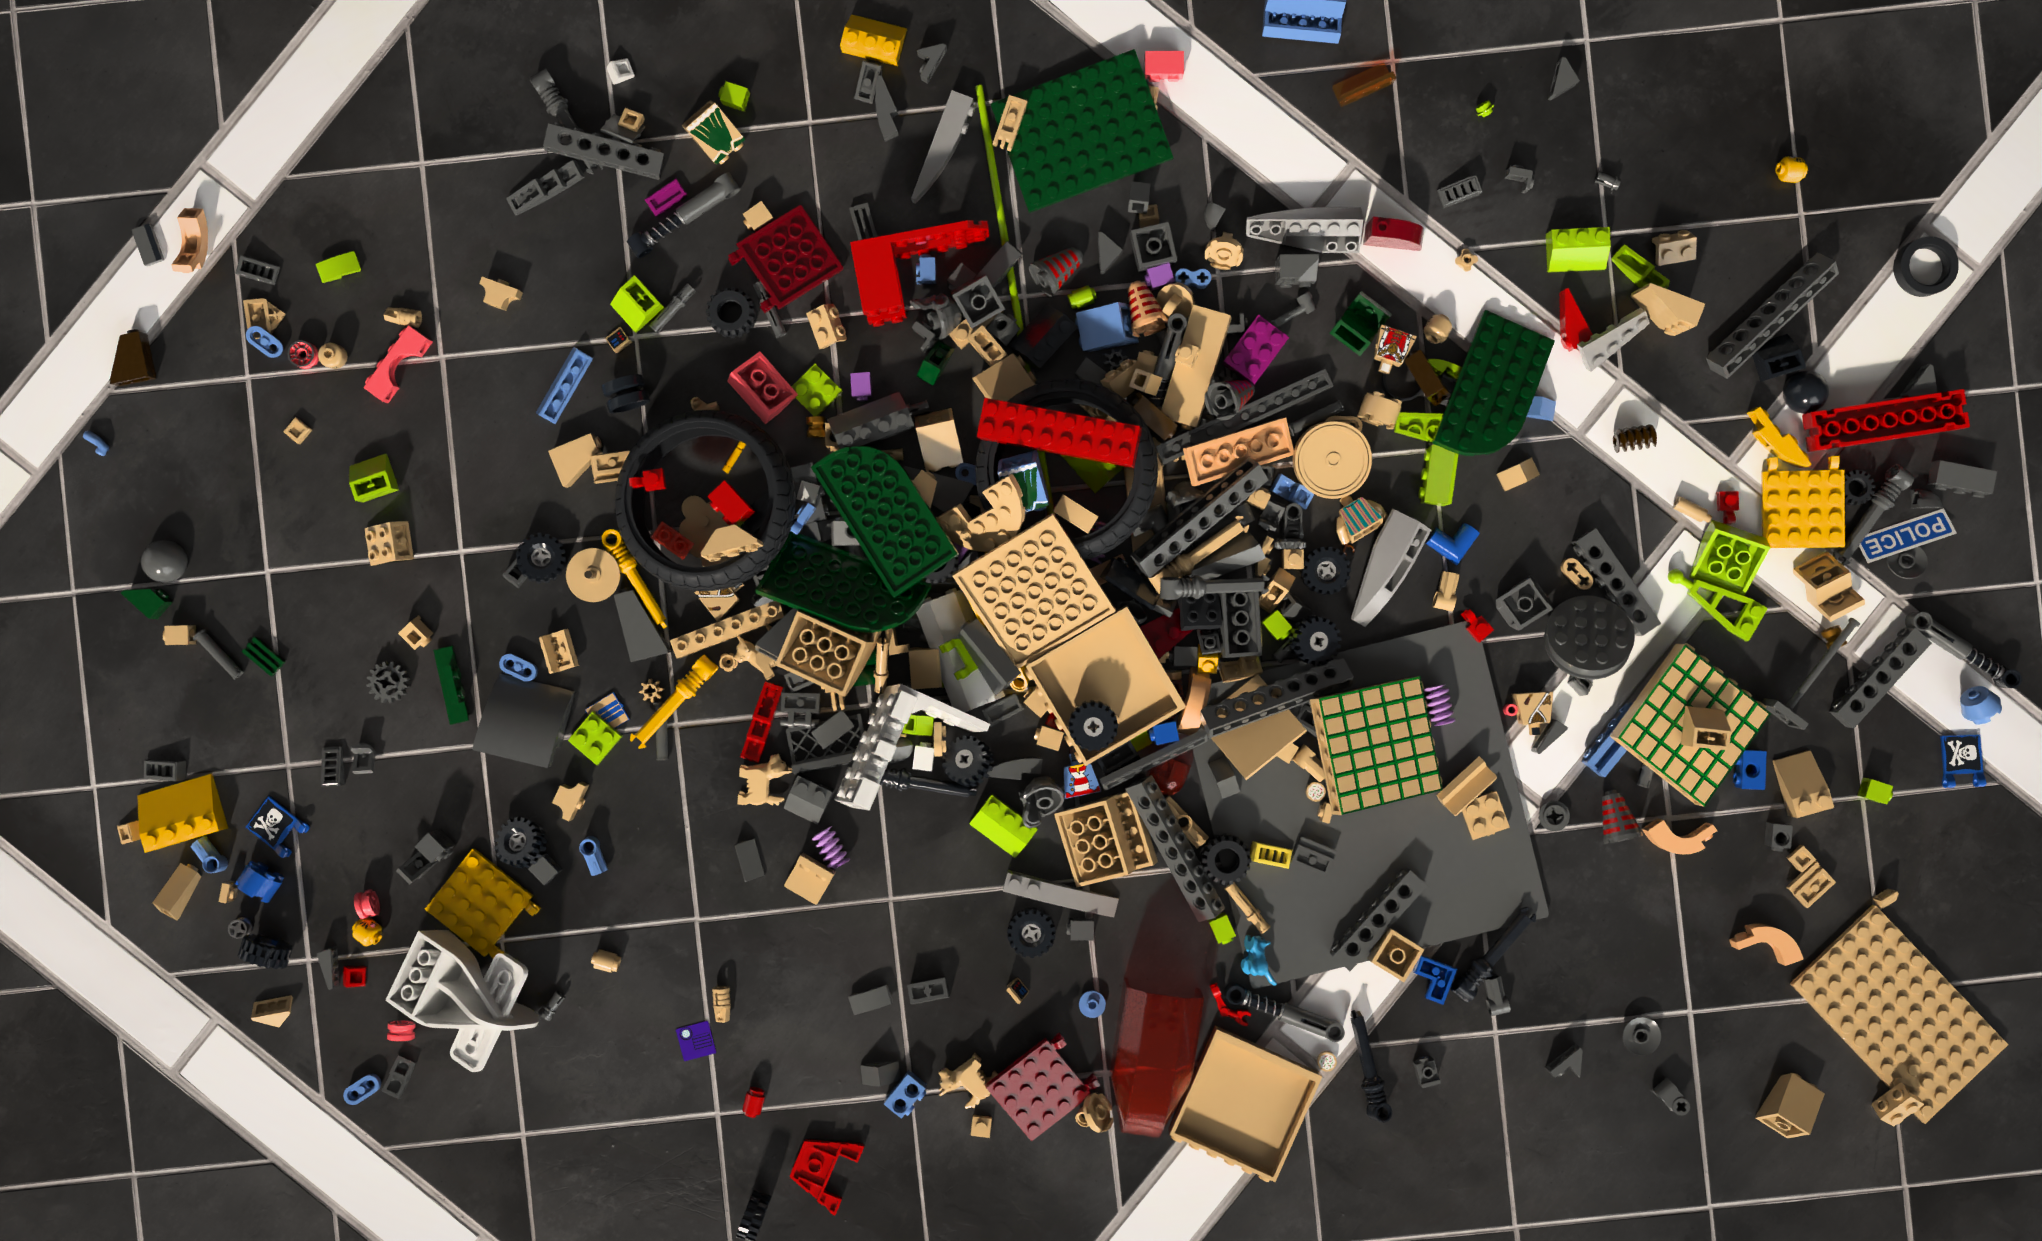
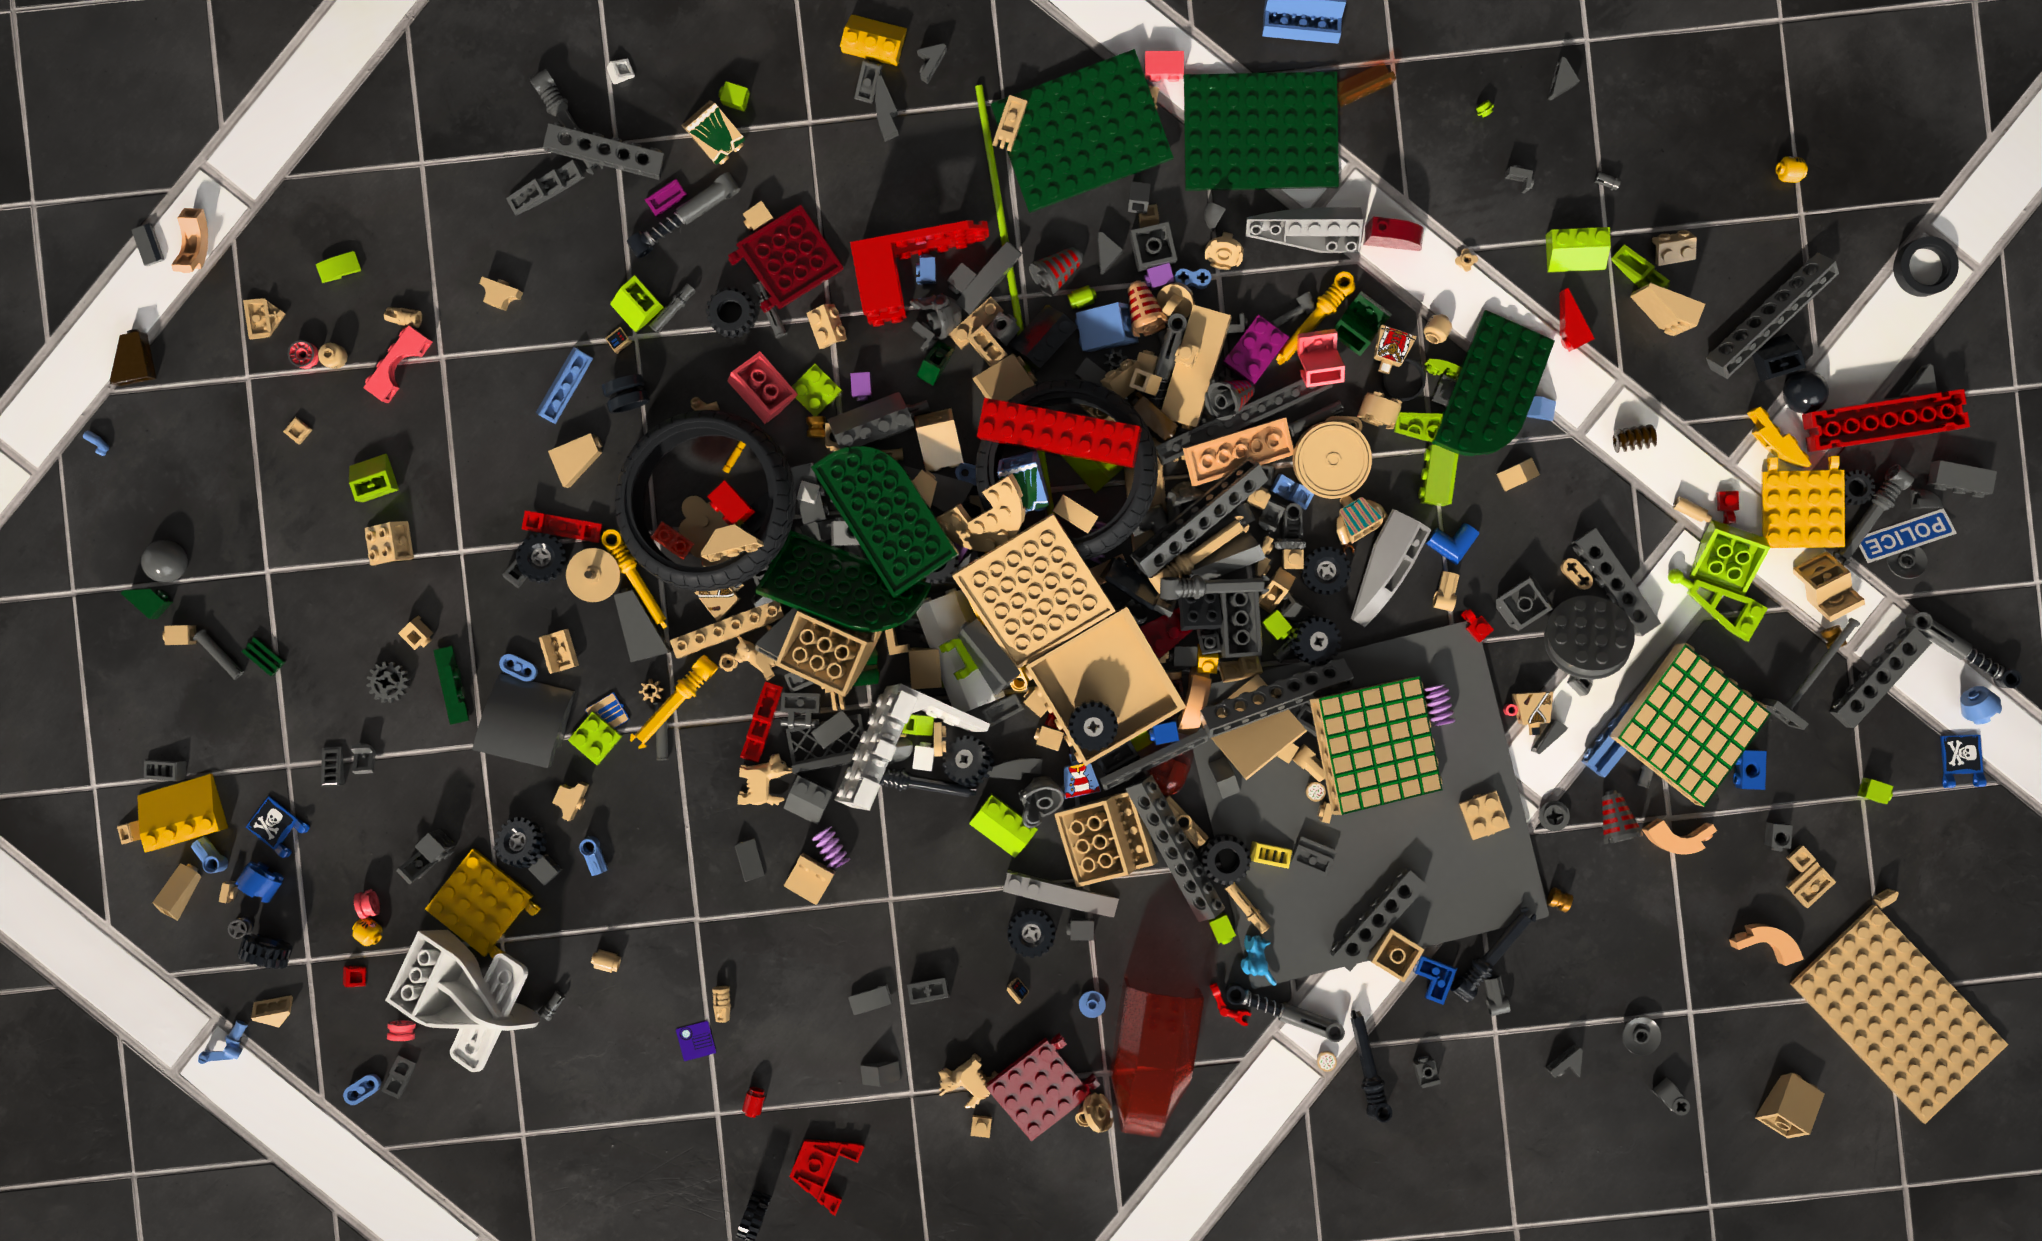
dark grey slope [235,255,281,285] -> none
medium blue plate [246,326,284,358] -> none
dark grey slope [316,946,339,990] -> none
tan plate [590,450,630,484] -> none
dark grey piece [601,114,645,143] -> none
tan slope [618,108,645,132] -> none
red plate [629,468,666,492] -> none
medium blue plate [790,503,816,535] -> none
dark grey tile [849,203,878,240] -> none
tan pin [874,638,889,693] -> none
medium blue brick [884,1070,927,1119] -> none
light grey slope [911,90,976,204] -> none
dark grey slope [951,275,1005,329] -> none
tan panel [1168,1025,1322,1182] -> none
dark grey slope [1275,254,1319,288] -> none
dark brown slope [1404,349,1451,406] -> none
tan panel [1436,756,1497,816] -> none
dark grey slope [1437,175,1482,209] -> none
light grey wing [1577,308,1650,372] -> none
tan slope [1681,706,1731,751] -> none
tan slope [1773,750,1834,818] -> none
tan bracket [1872,1082,1924,1126] -> none
none -> medium blue pin [198,1020,248,1064]
none -> red slope [522,510,602,543]
none -> dark green plate [1183,72,1339,191]
none -> yellow piece [1276,271,1355,365]
none -> coral piece [1297,329,1345,387]
none -> pearl gold wheel [1546,887,1573,912]

